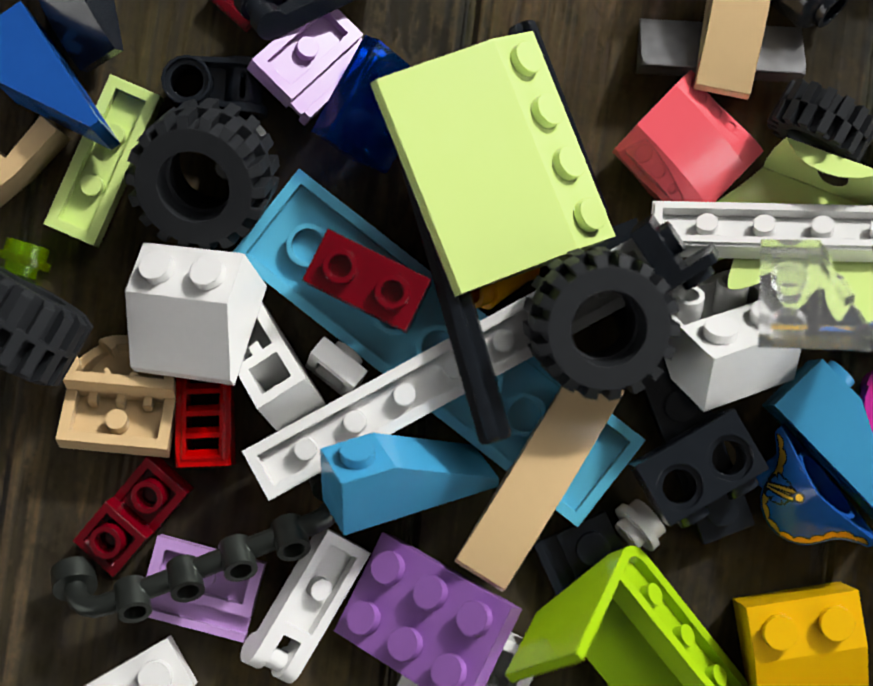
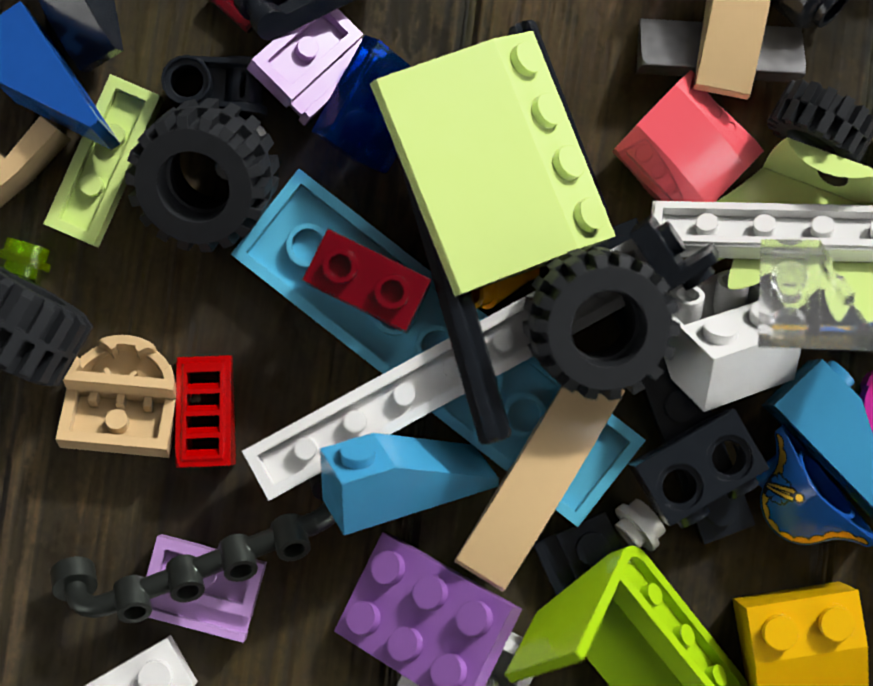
dark red slope [73,456,194,577] -> none
white slope [125,242,267,385] -> none
white slope [238,301,327,432] -> none
white plate [240,528,371,684] -> none
white plate [305,336,368,396] -> none

